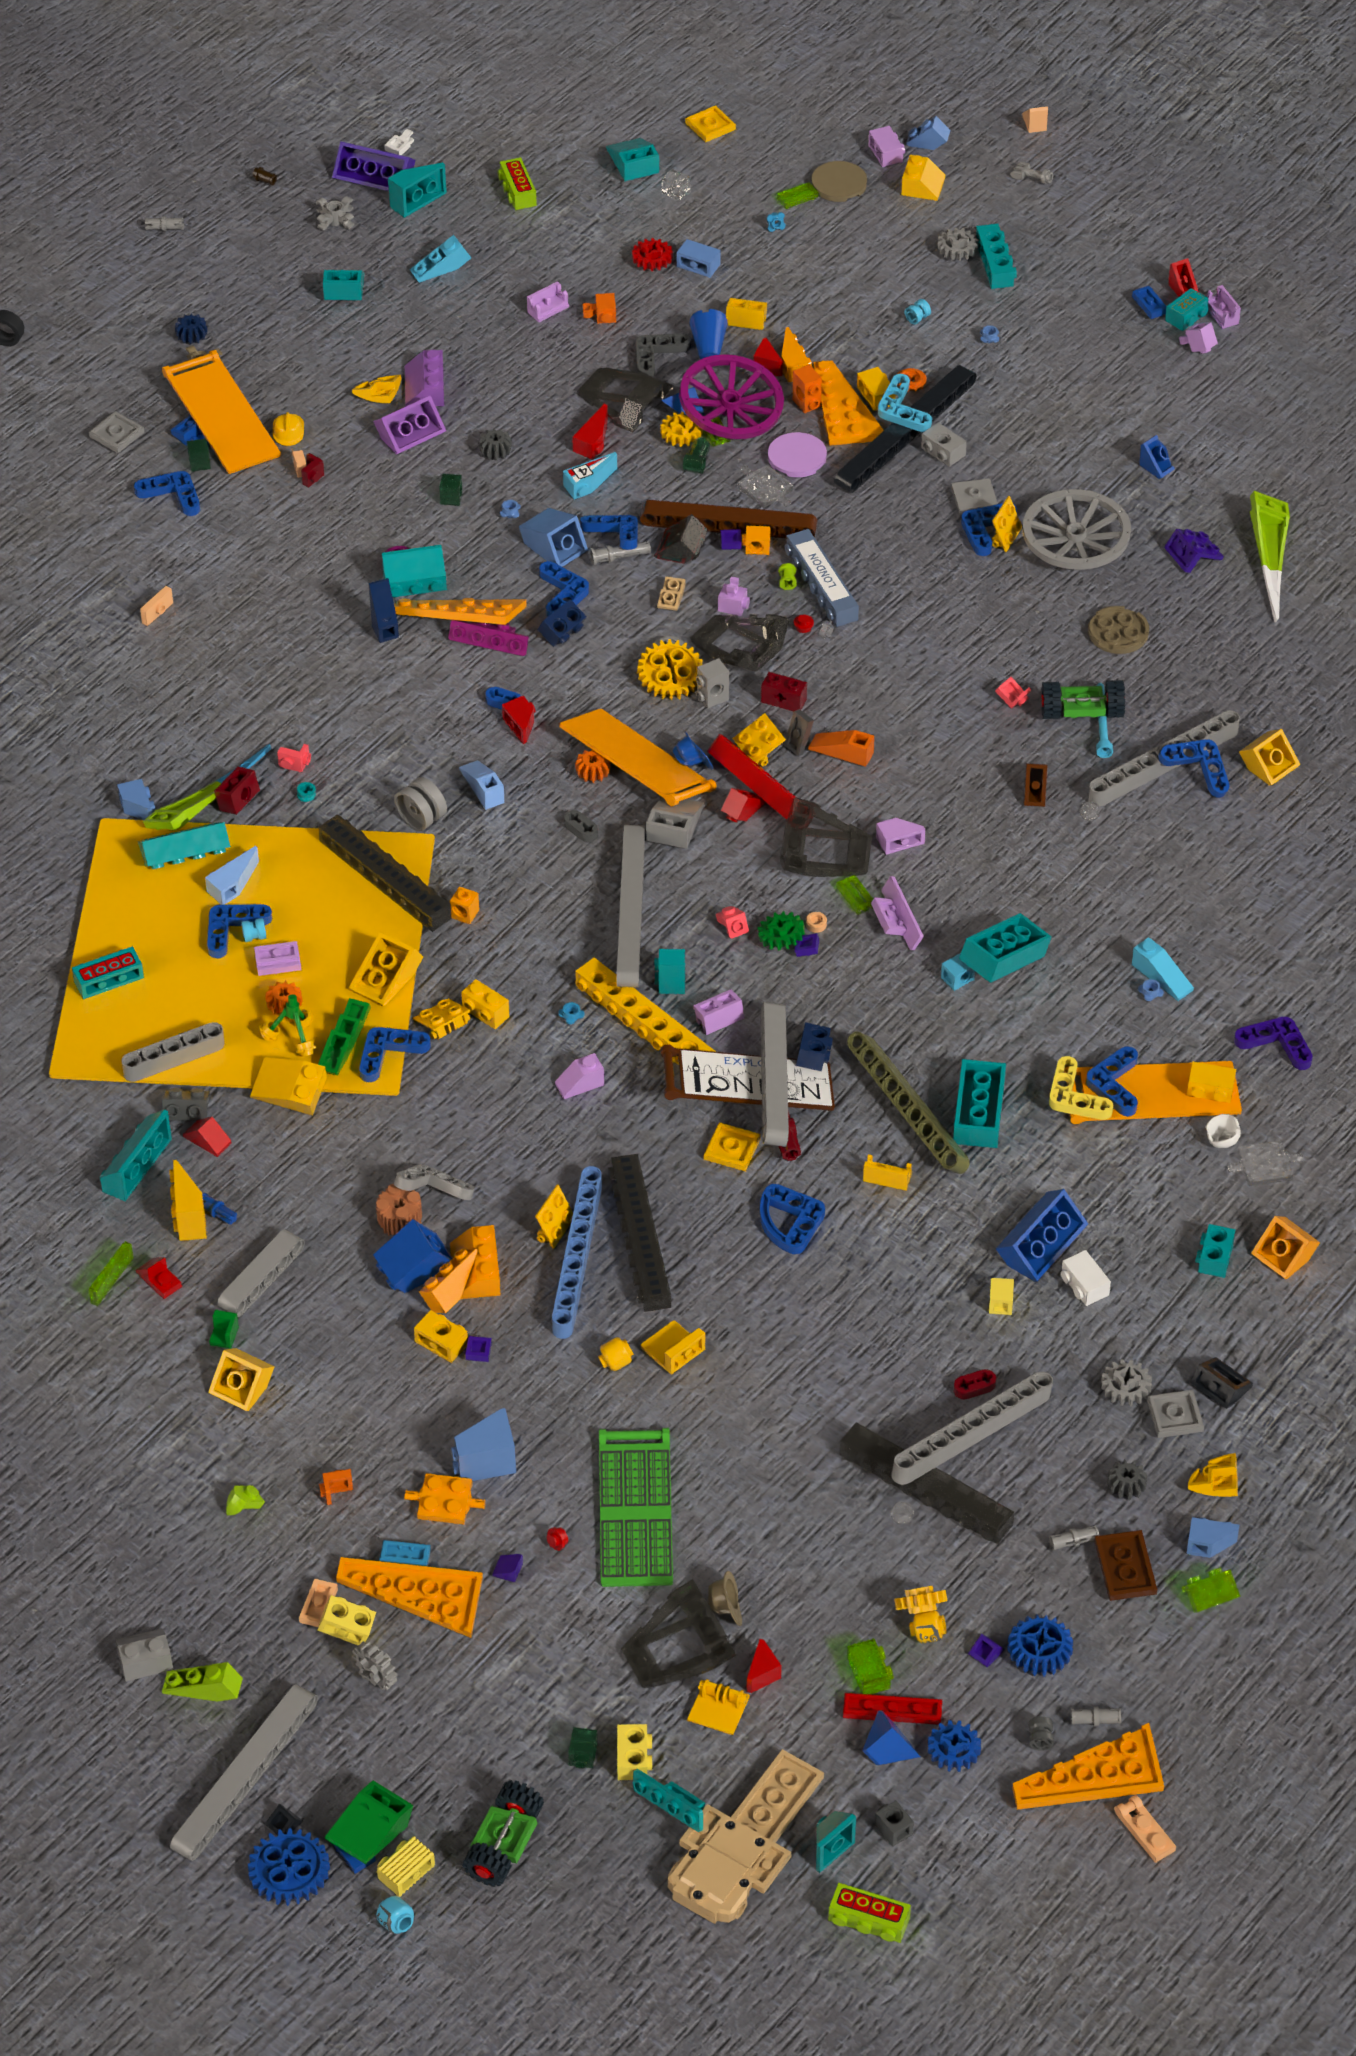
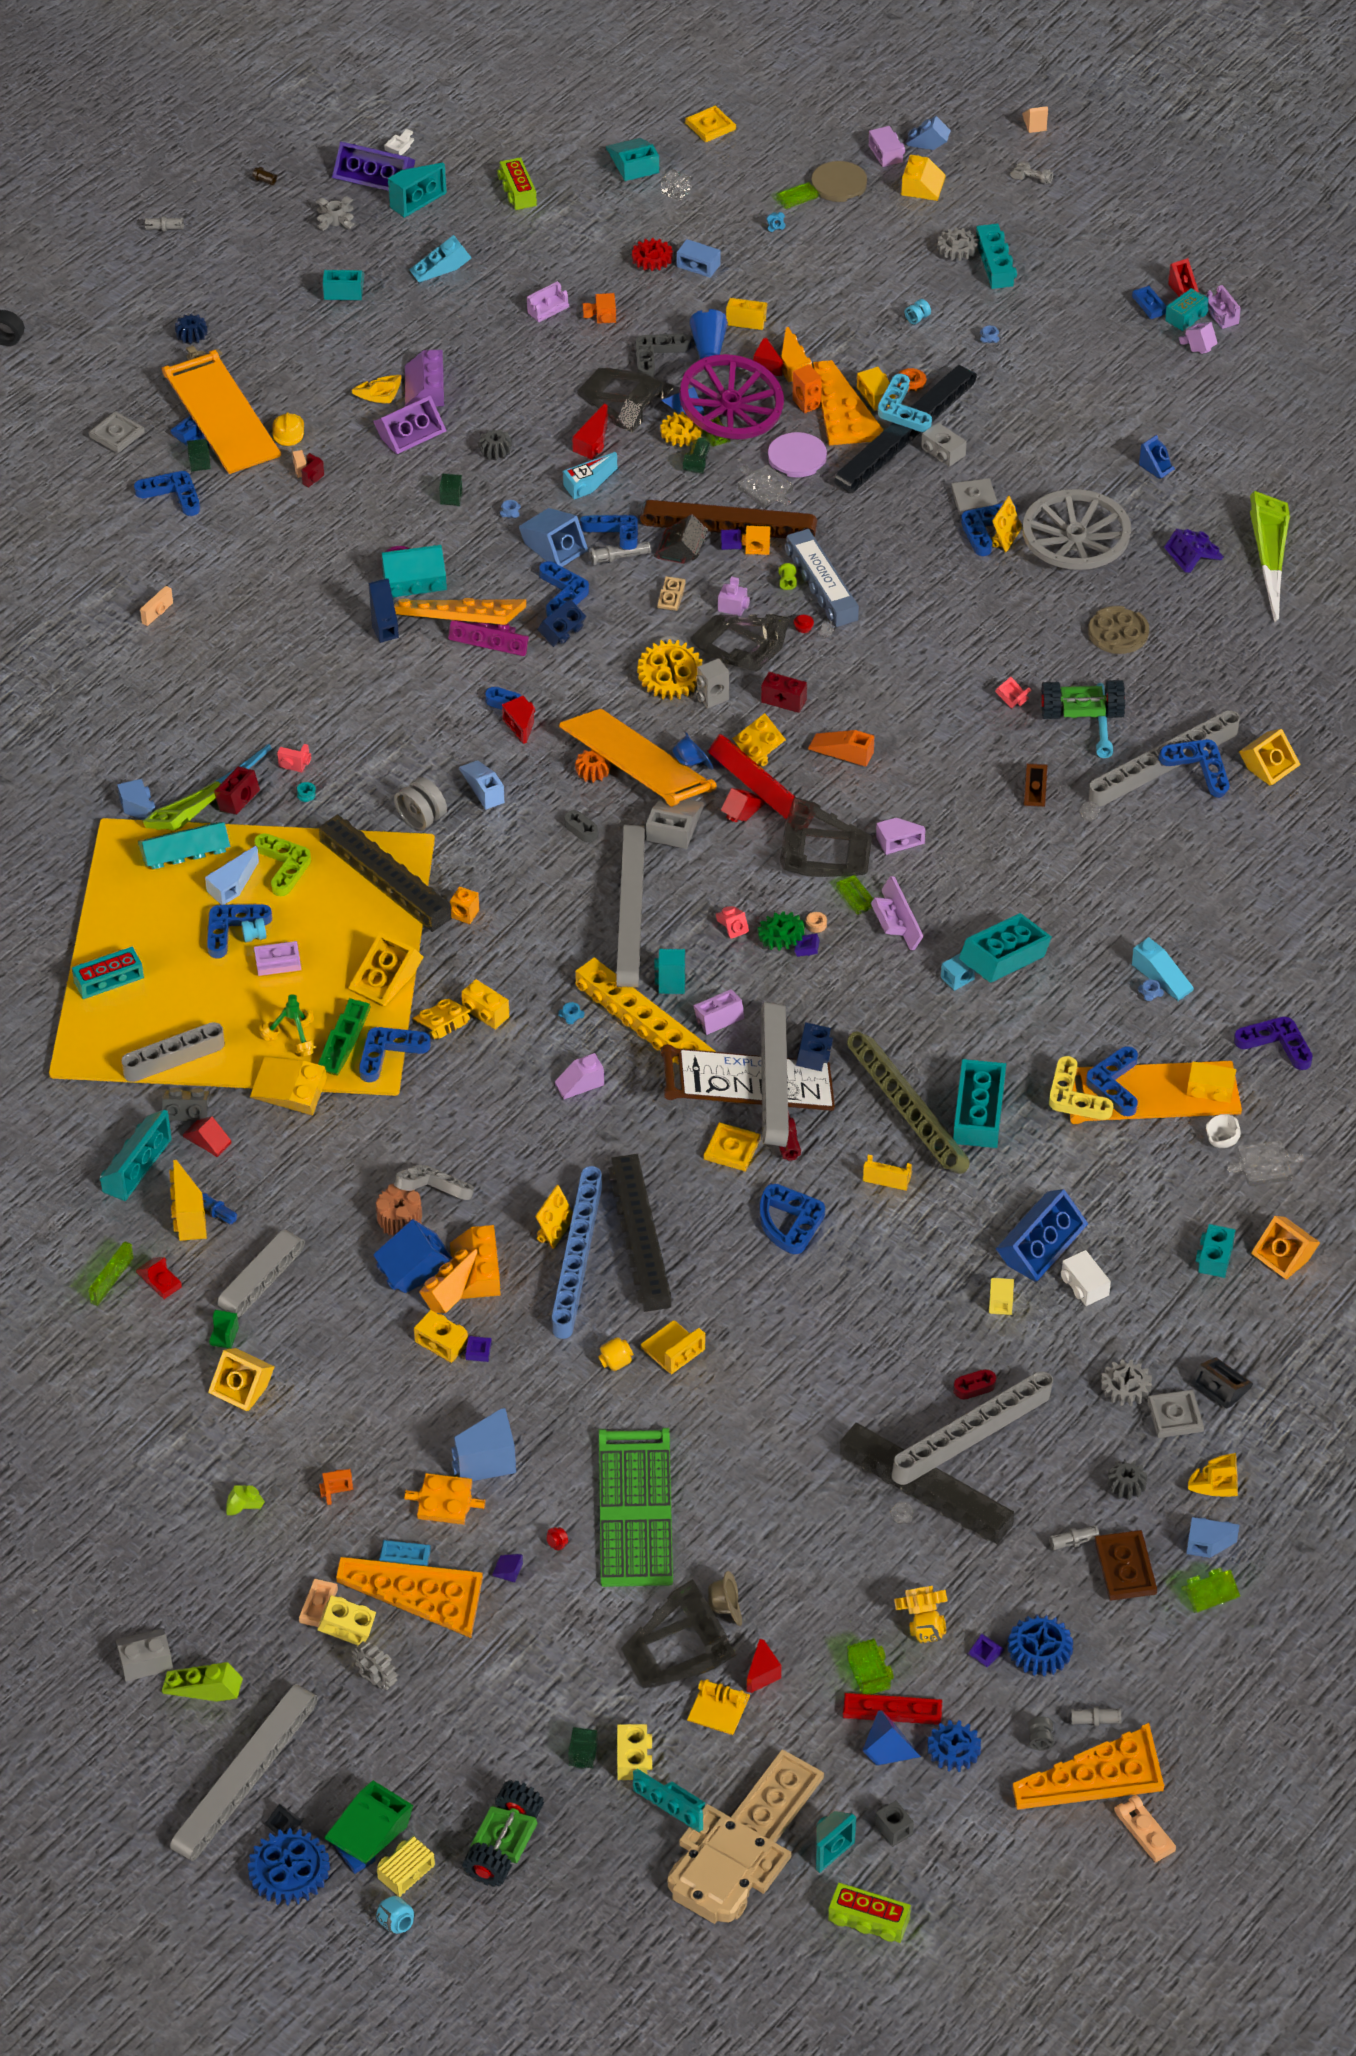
orange gear [265,980,303,1015] -> none
flat silver hinge [784,709,814,756] -> none
none -> lime beam [254,833,311,896]

